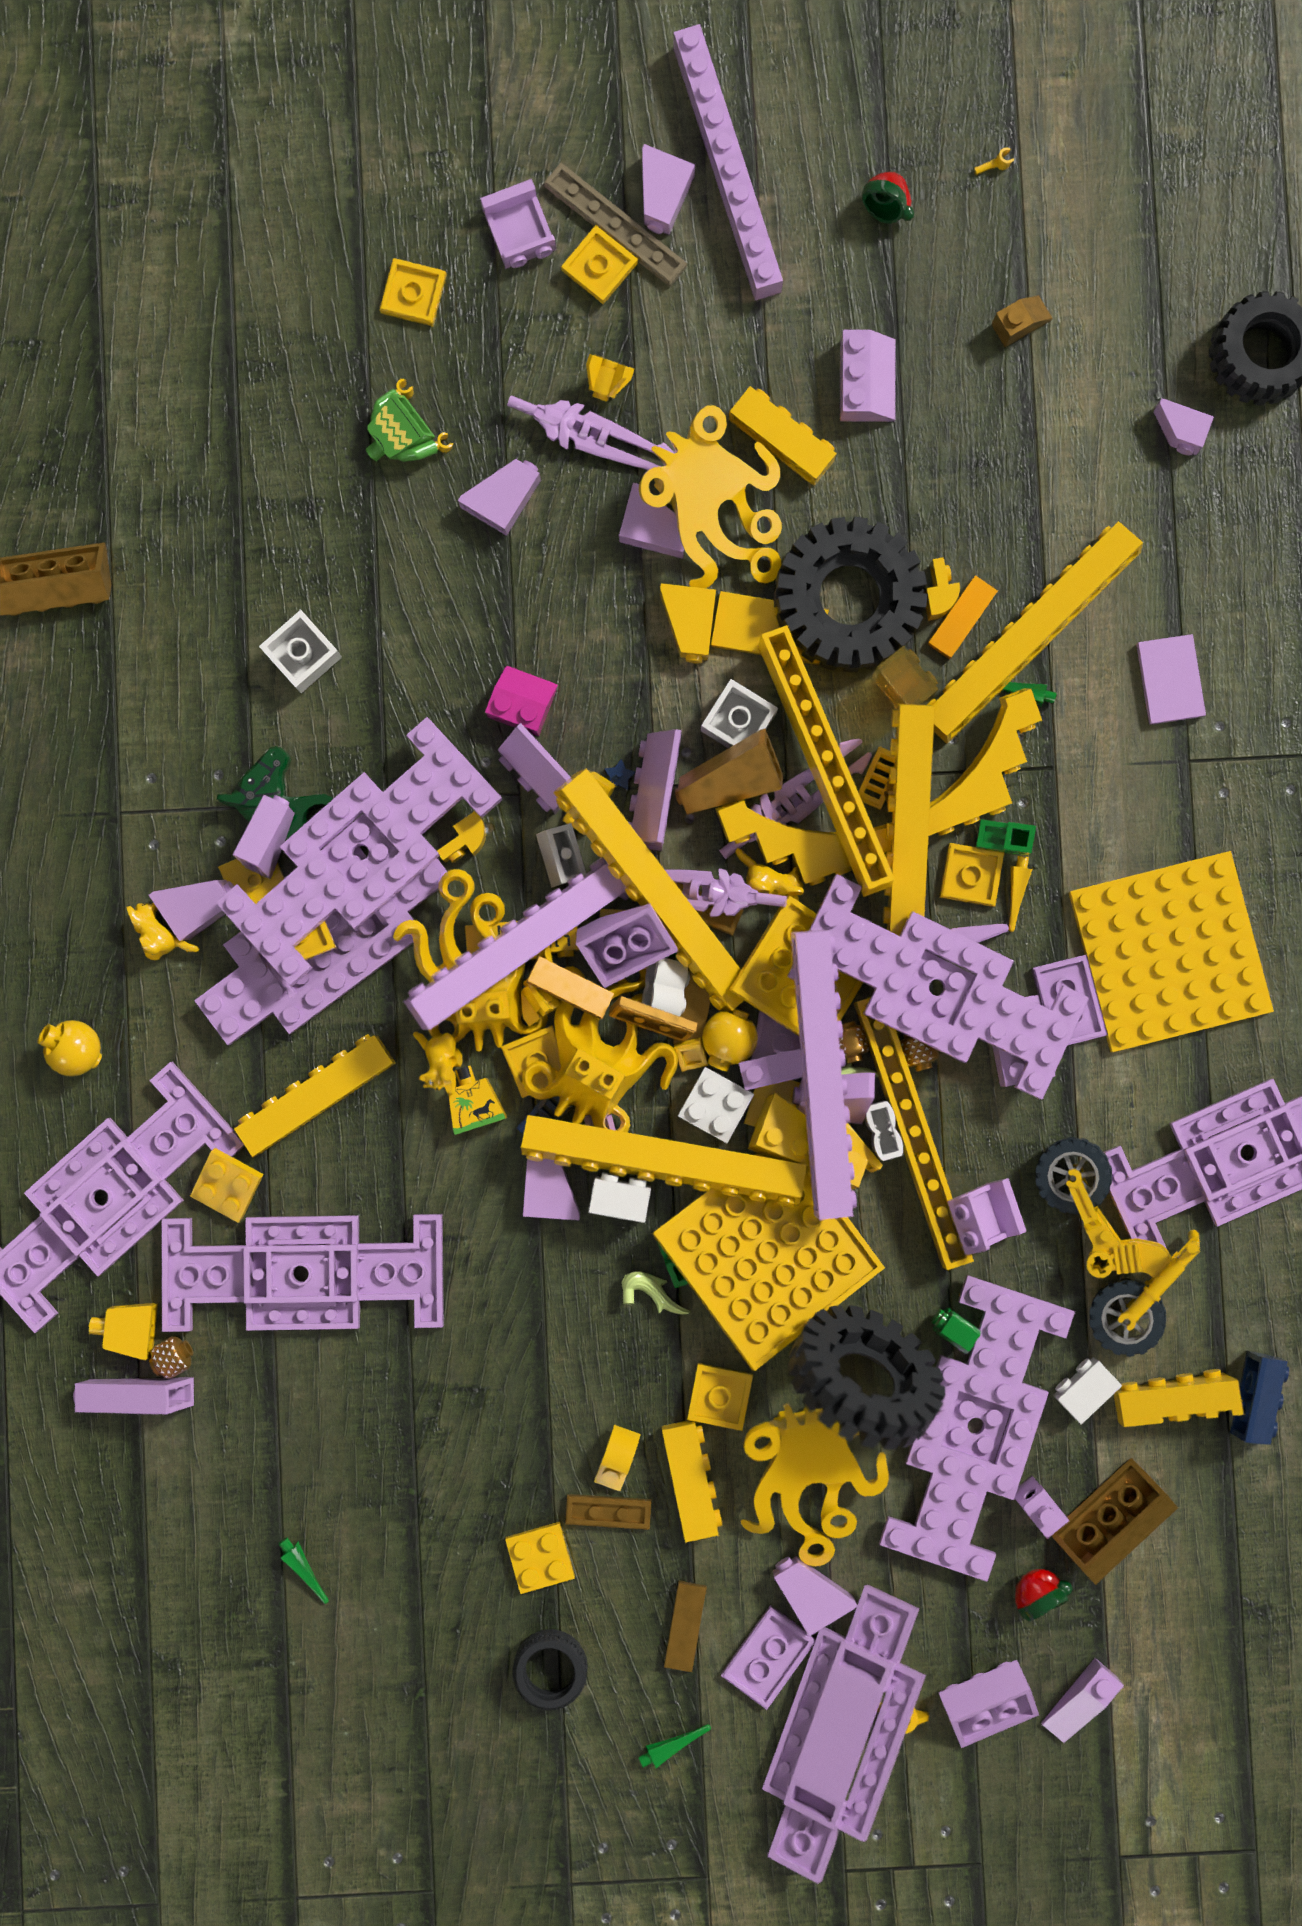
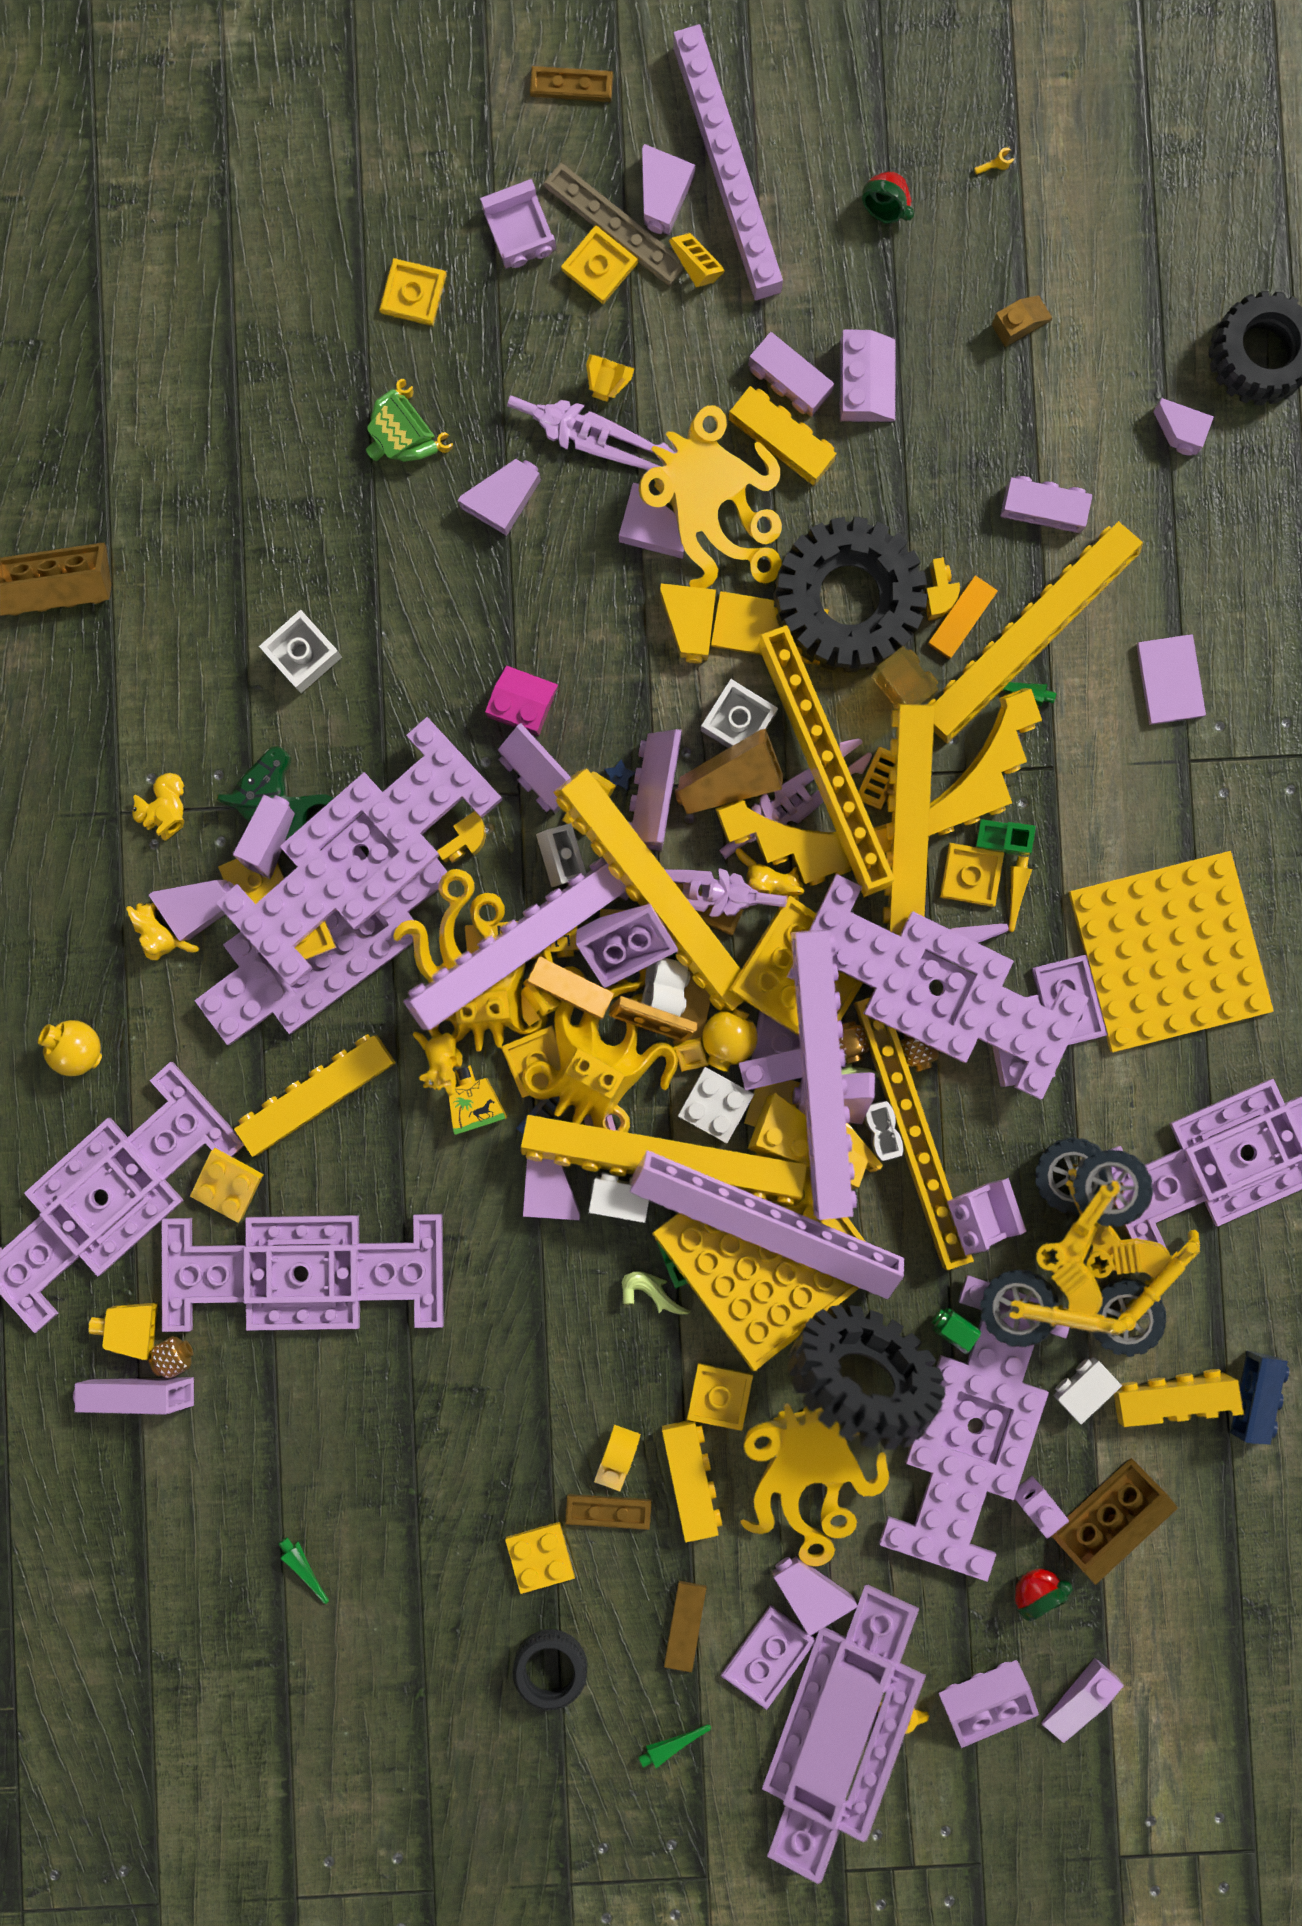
none -> yellow animal [132,773,184,841]
none -> pearl gold tile [530,66,613,102]
none -> lavender brick [630,1150,904,1299]
none -> yellow slope [669,233,724,287]
none -> lavender brick [749,332,834,417]
none -> piece [980,1150,1153,1347]
none -> lavender brick [1000,476,1093,533]

